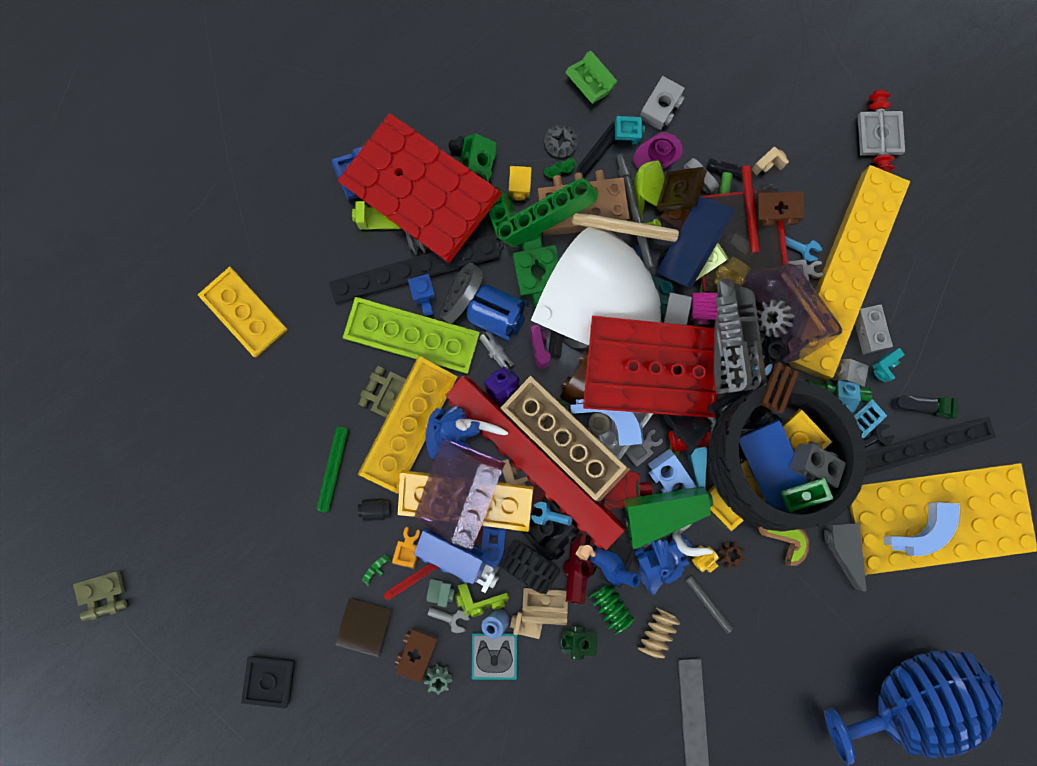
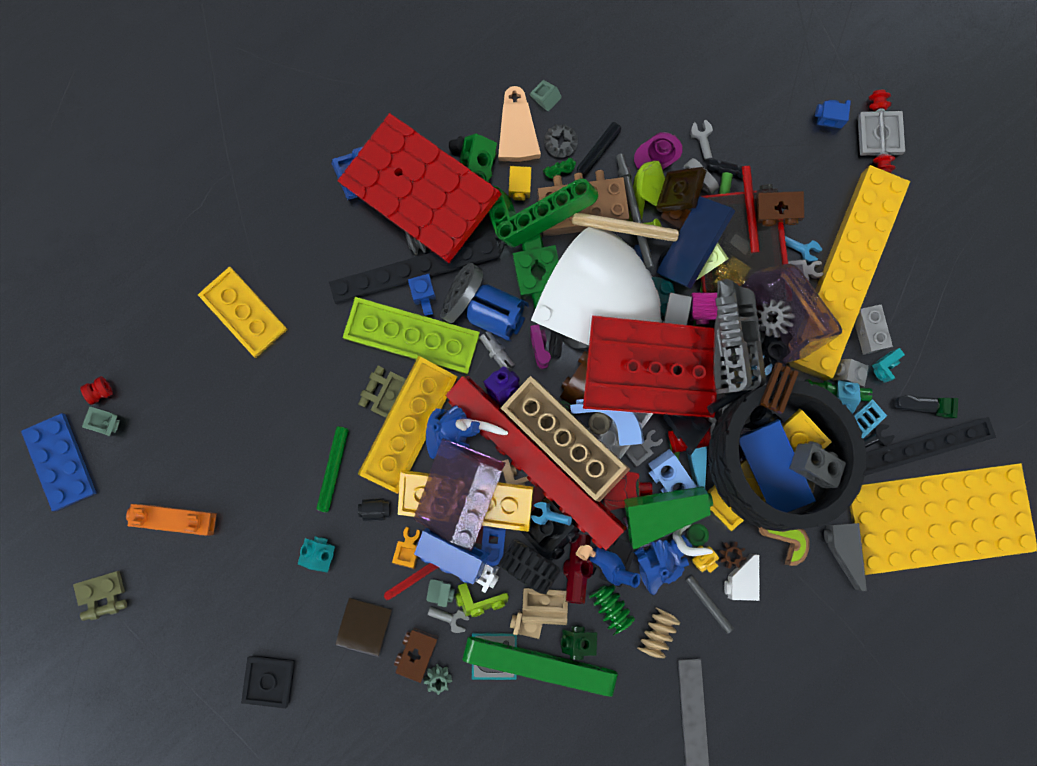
lime bracket [352,201,401,230] -> none
green piece [362,554,392,586] -> none
medium blue brick [482,609,510,639] -> none
bright green bracket [565,51,617,104] -> none
teal bracket [615,116,645,145] -> none
light grey brick [640,76,685,131] -> none
tan bracket [751,146,789,175] -> none
green slope [780,477,833,513] -> none
blue plant [824,651,1003,766] -> none
light blue arch [884,502,960,556] -> none
none -> blue plate [21,413,97,511]
none -> red wheel [80,376,113,405]
none -> sand green bracket [82,406,120,436]
none -> orange brick [126,504,217,536]
none -> teal brick [298,536,335,572]
none -> green beam [462,636,618,696]
none -> light nougat piece [498,86,541,162]
none -> sand green slope [529,80,561,111]
none -> green tile [686,524,709,546]
none -> light grey bar [690,120,713,161]
none -> white slope [724,554,759,601]
none -> blue brick [815,100,851,128]

